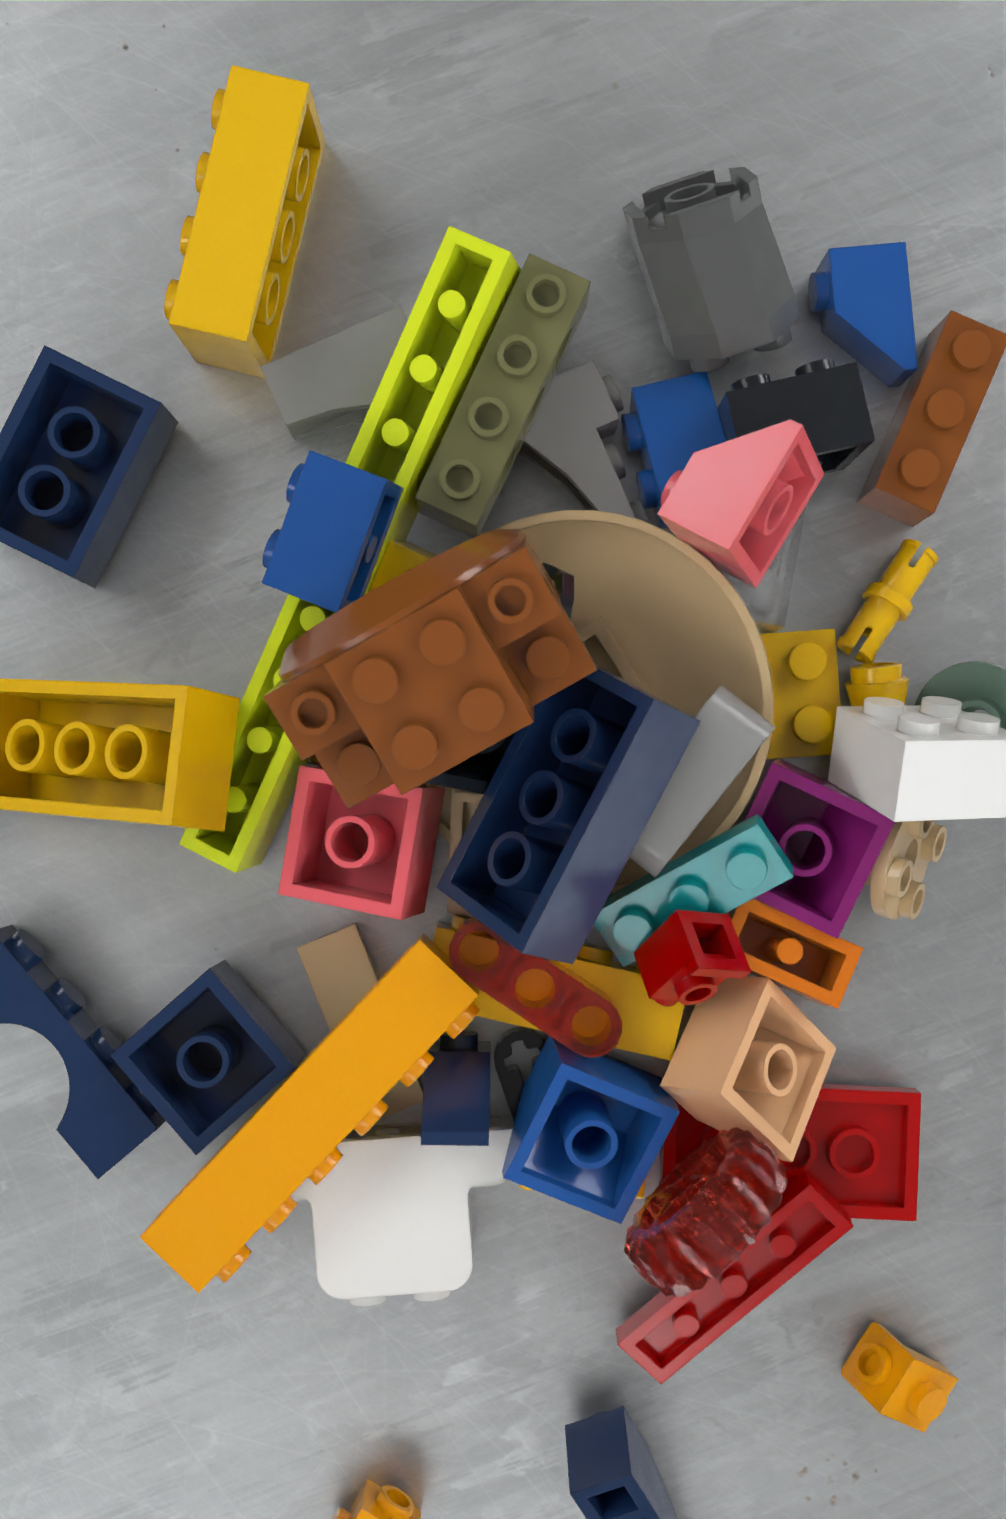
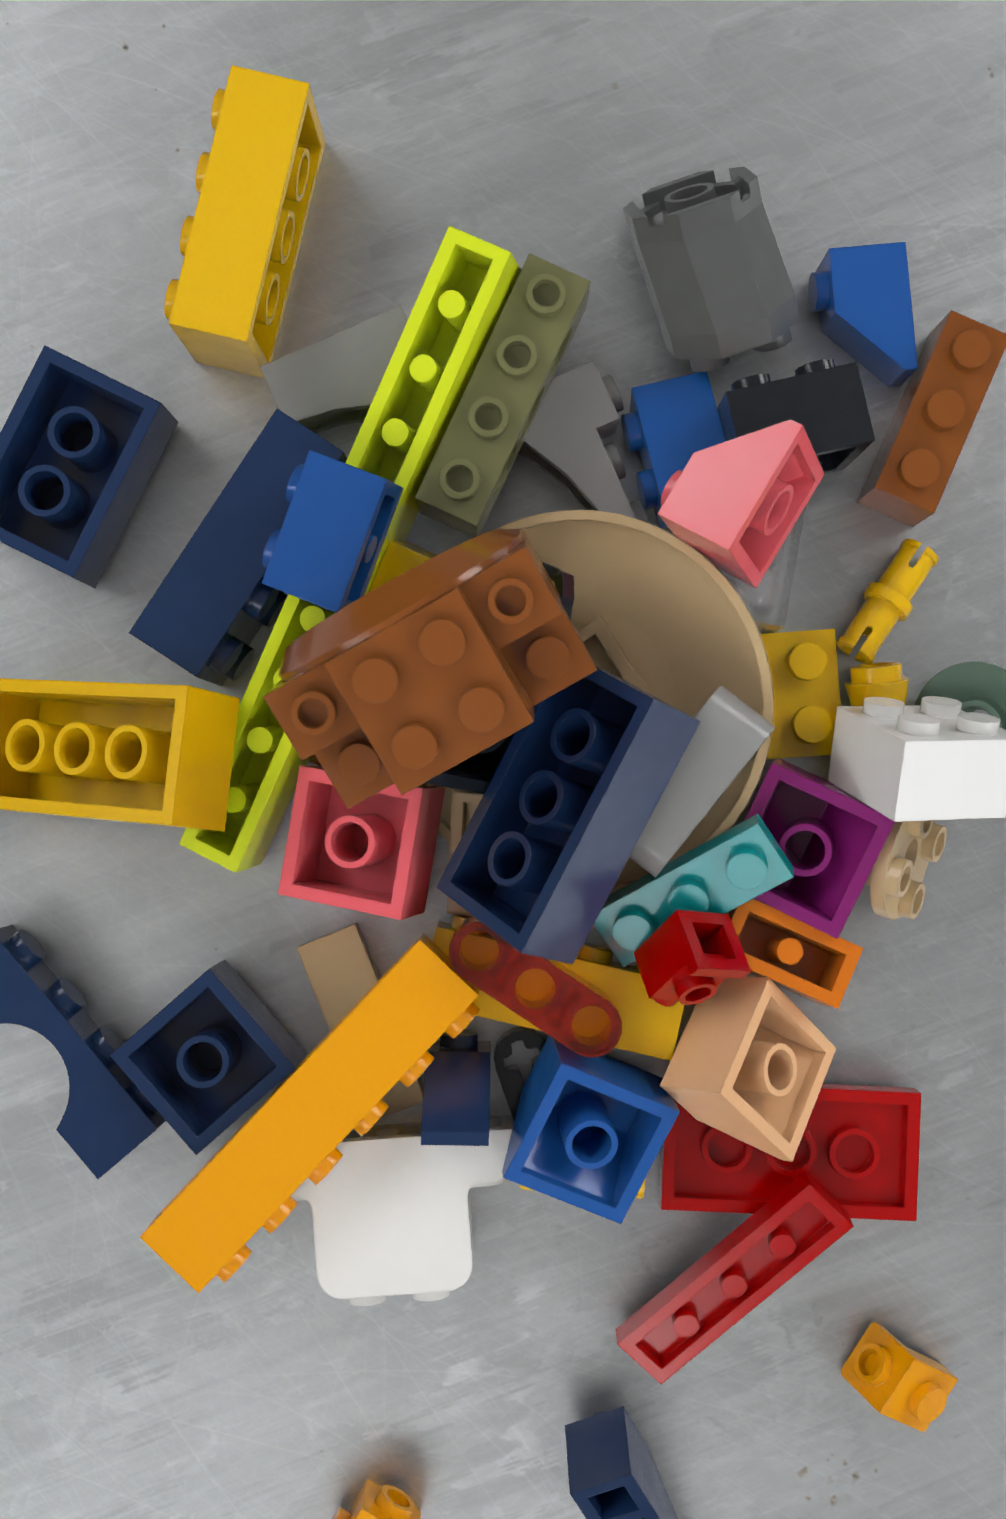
clear red gear [624,1127,787,1298] -> none
none -> dark blue brick [129,409,347,686]

